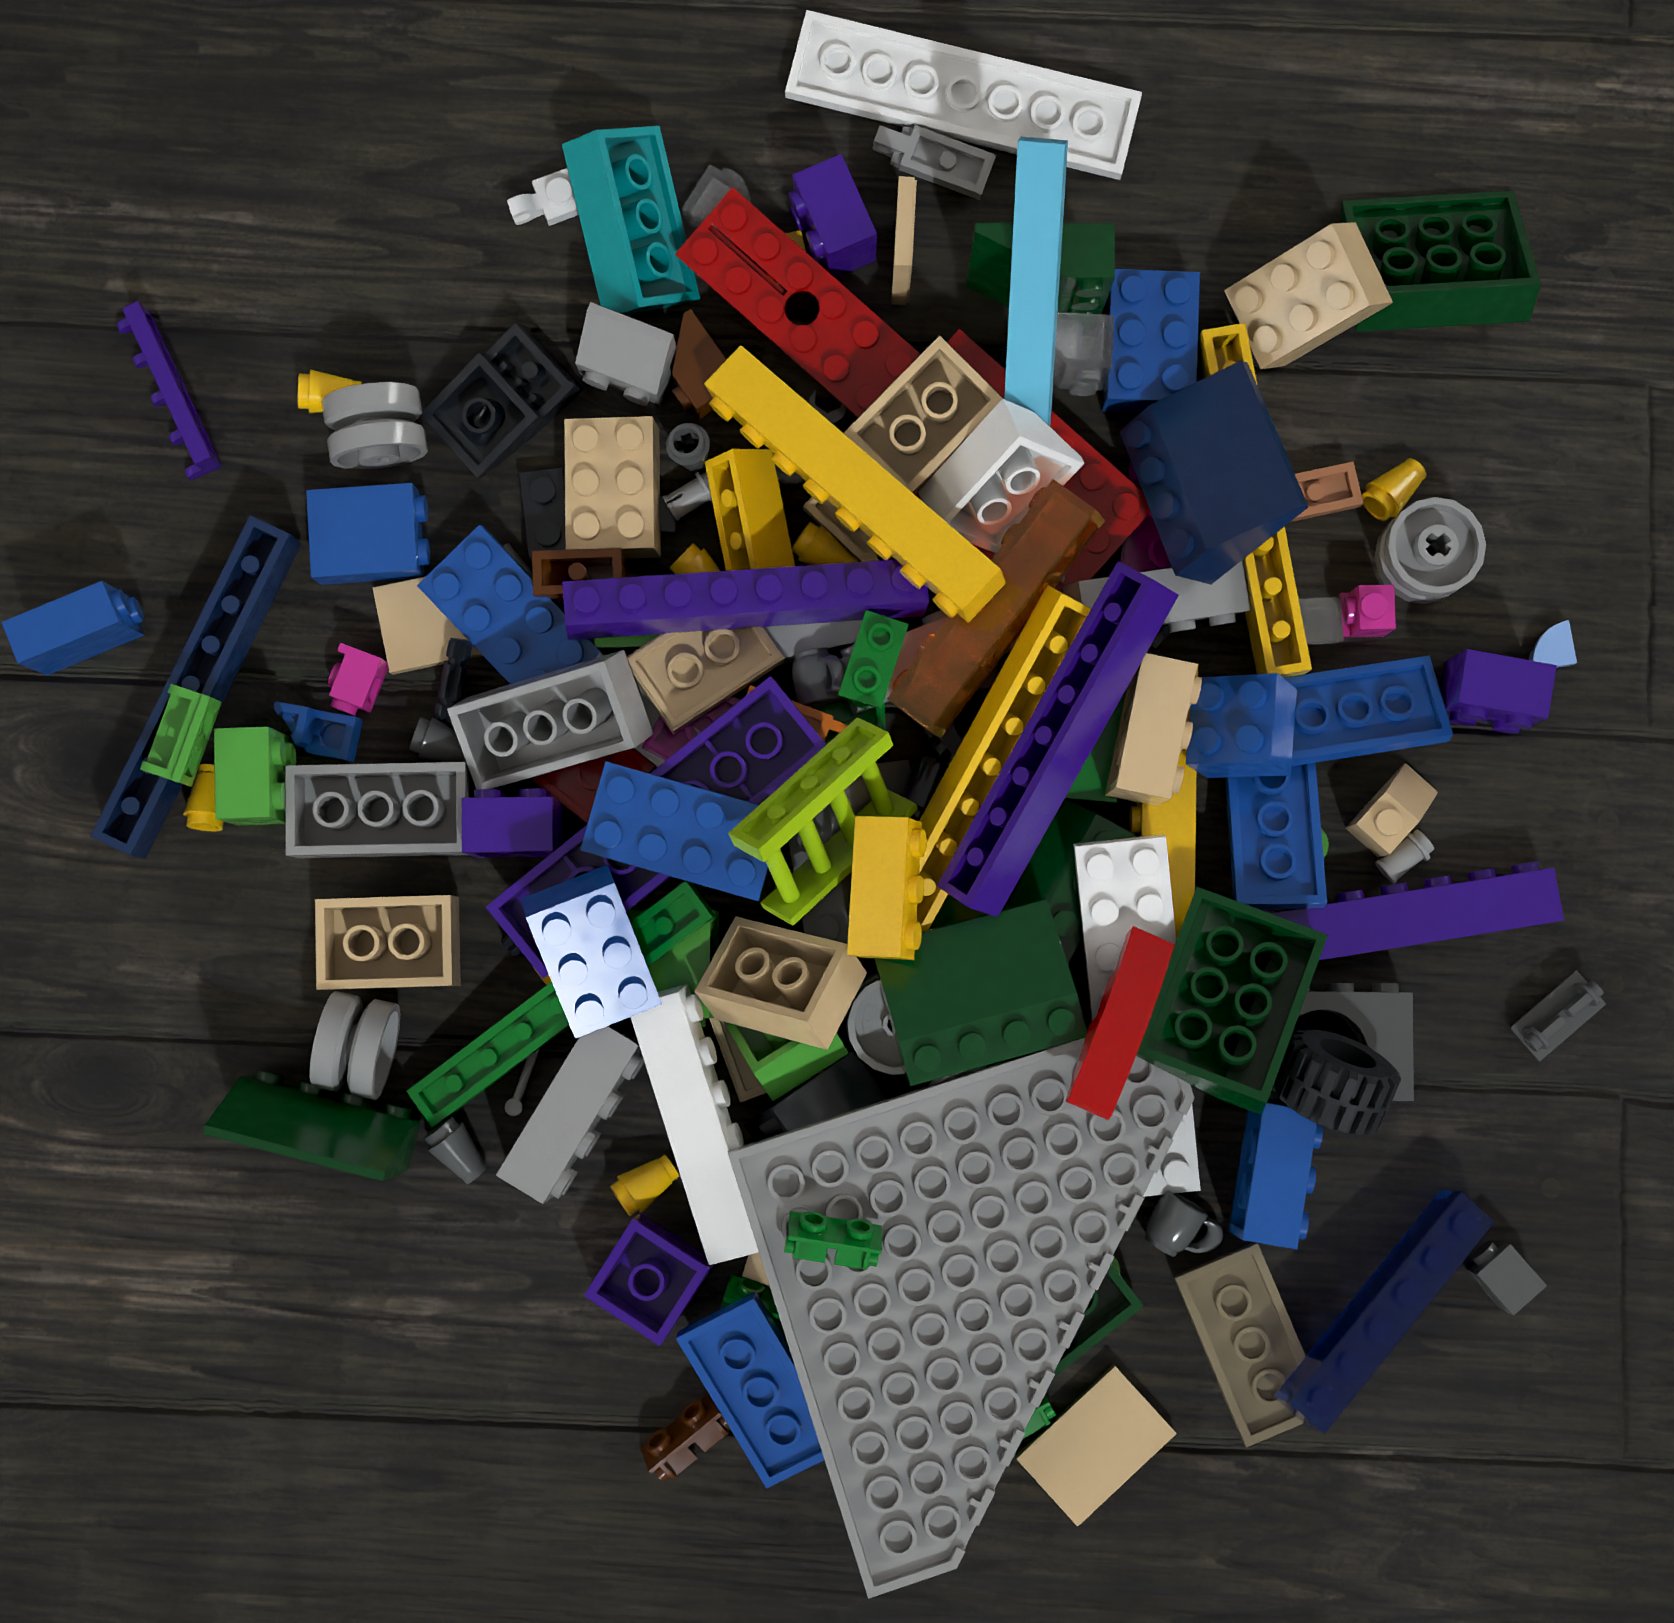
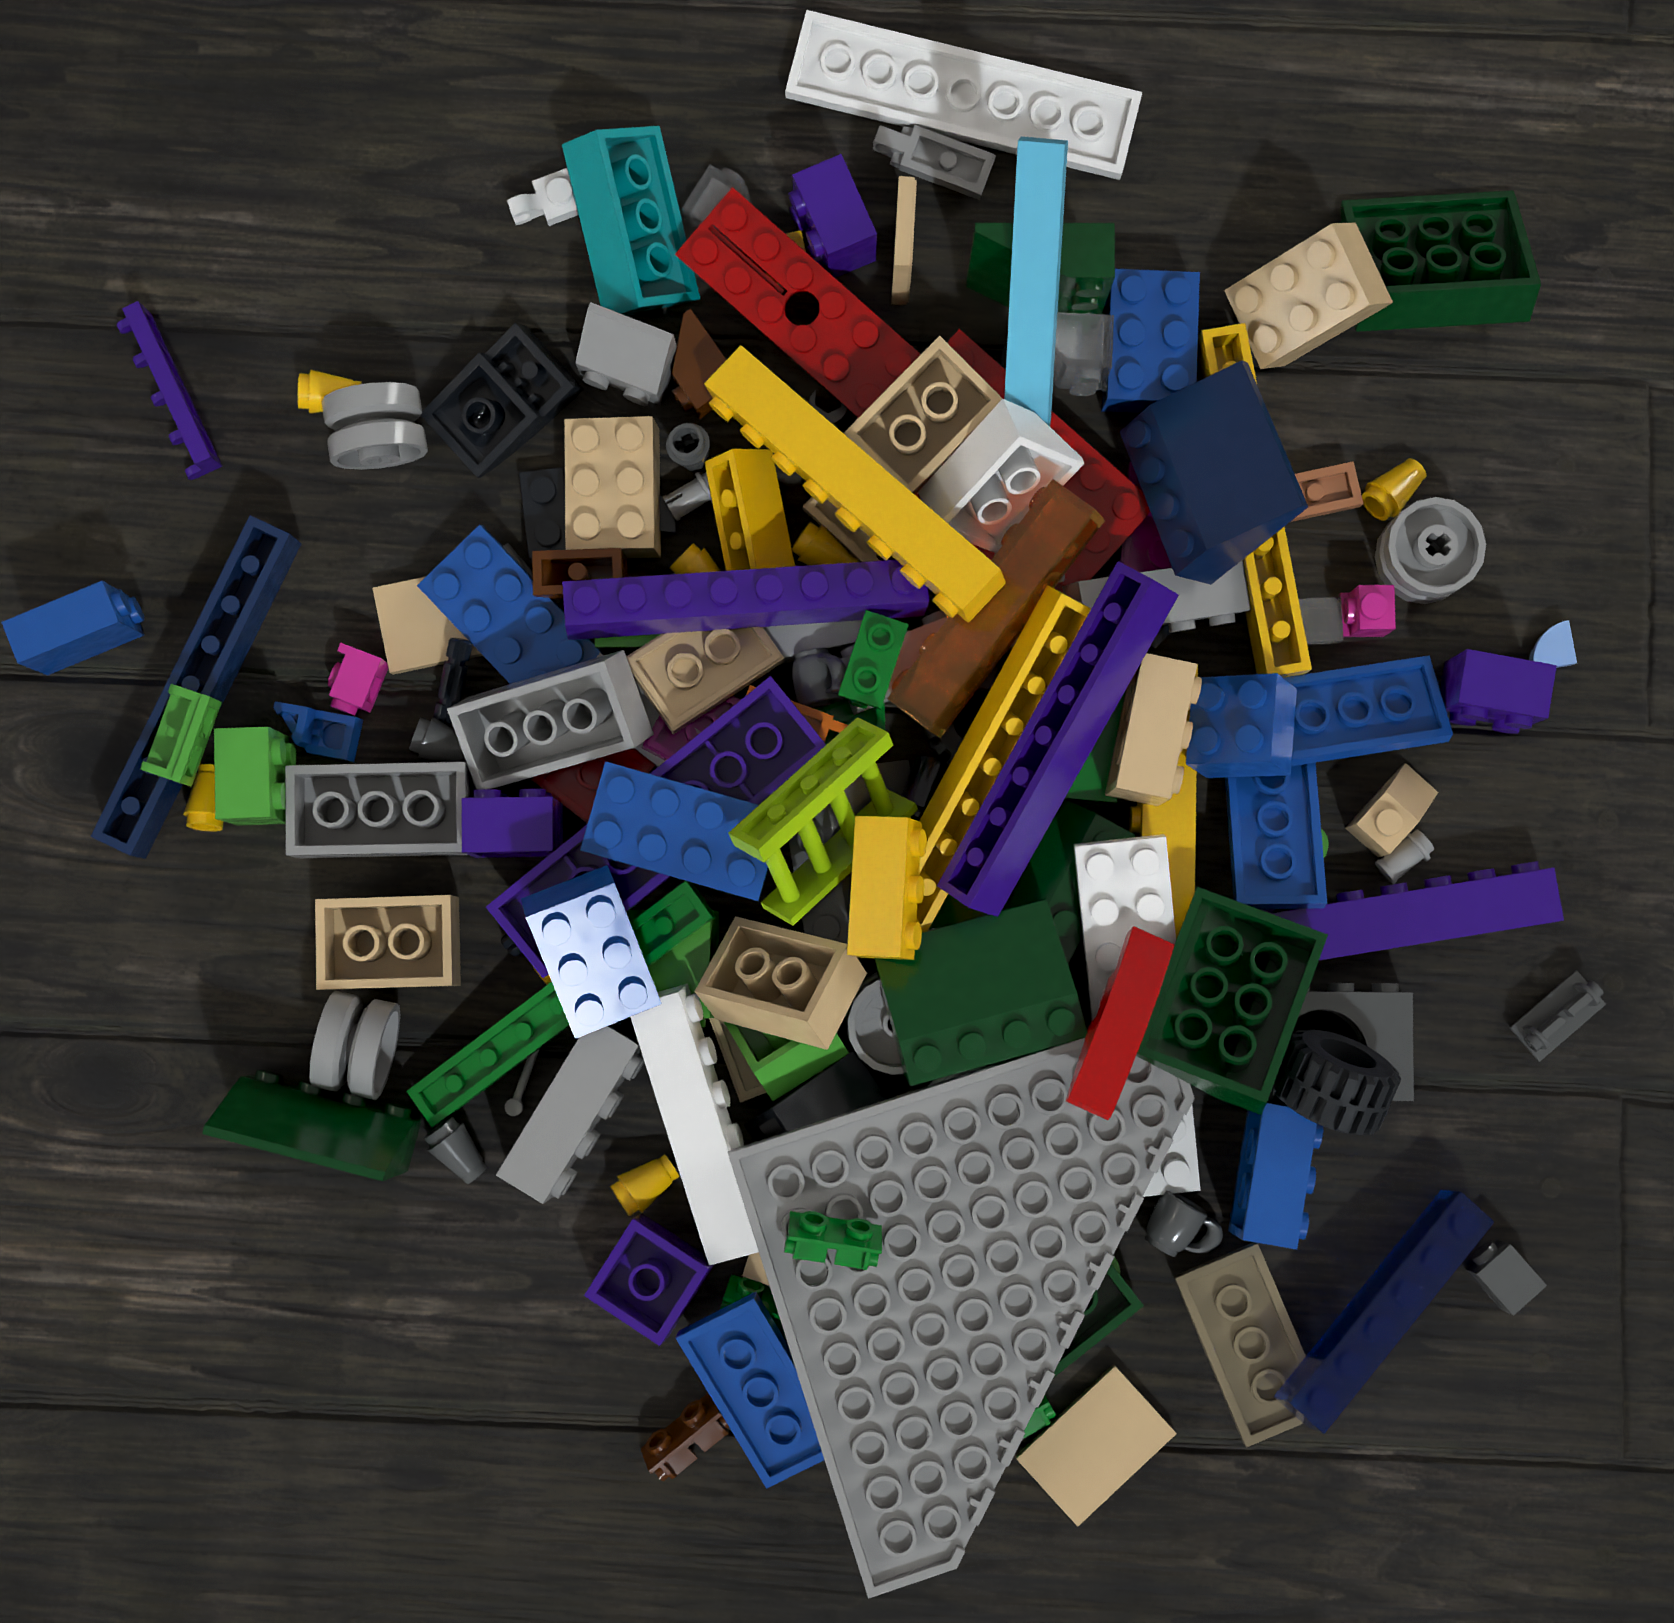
blue brick [306,483,431,585] -> none

